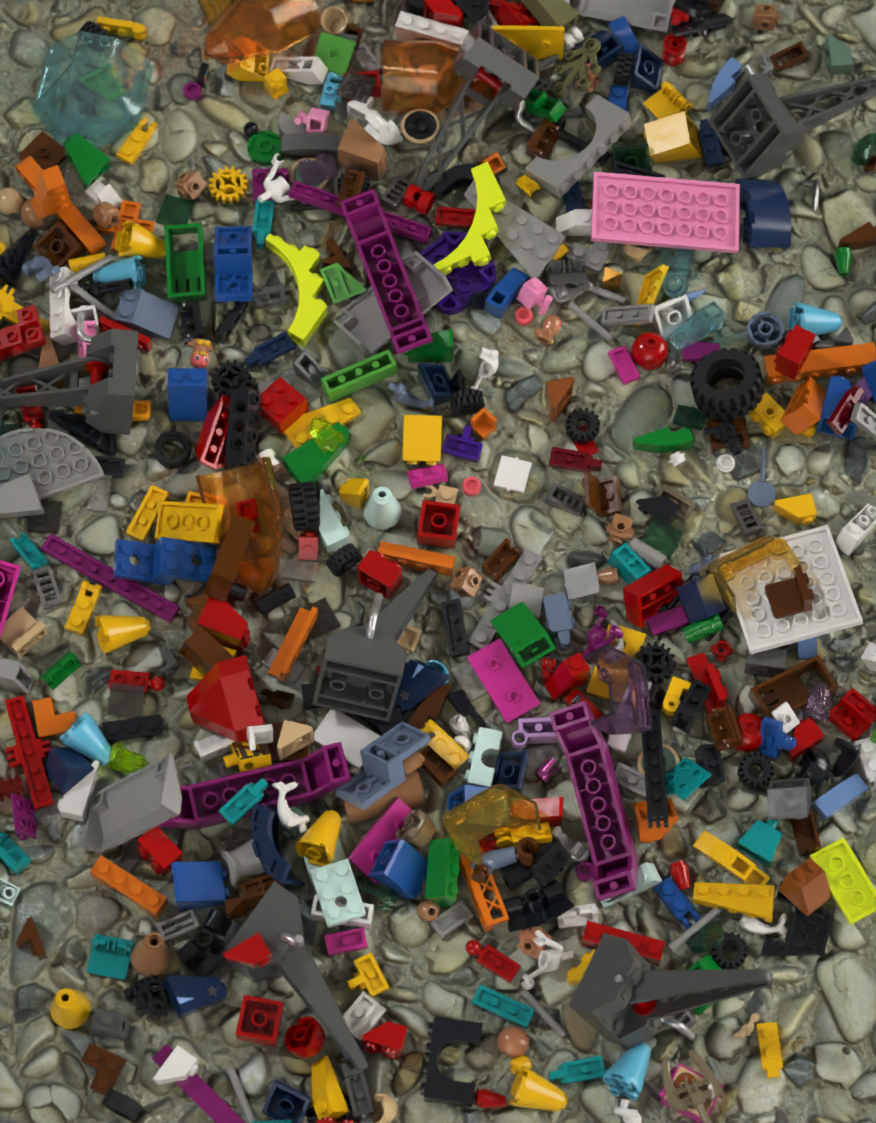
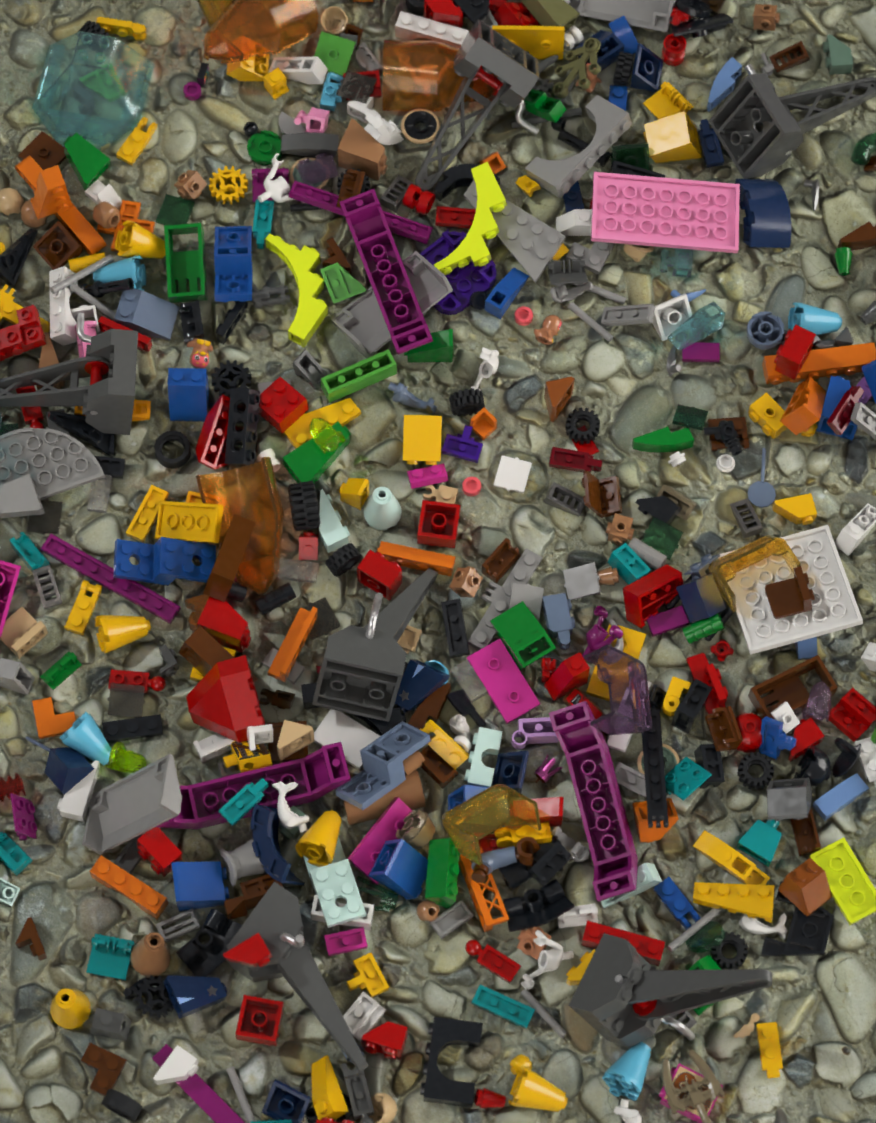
red hinge [4,695,55,810] -> none
sand blue animal [22,255,61,282] -> none
red plate [236,498,259,533] -> none
dark blue hinge [244,331,295,369] -> none
red cylinder [284,1016,326,1058] -> none
dark blue slope [417,363,456,406] -> none
black slope [449,369,465,391] -> none
nougat hair [496,1026,529,1057] -> none
bright pink brick [516,277,553,316] -> none
reddish brown hinge [526,118,560,159] -> none
teal hinge [548,1055,606,1085] -> none
magenta tile [575,861,594,882] -> none
pearl gold slope [602,267,622,291] -> none
dark pink tile [608,345,641,386] -> none
red cylinder [631,332,668,370] -> none
black gear [633,641,677,684] -> none
yellow wing [634,264,669,327] -> none
clear light blue plant [662,271,689,298] -> none
red cone [669,860,691,891] -> none
black tyre [690,348,764,420] -> none
dark grey hinge [744,648,787,677] -> none

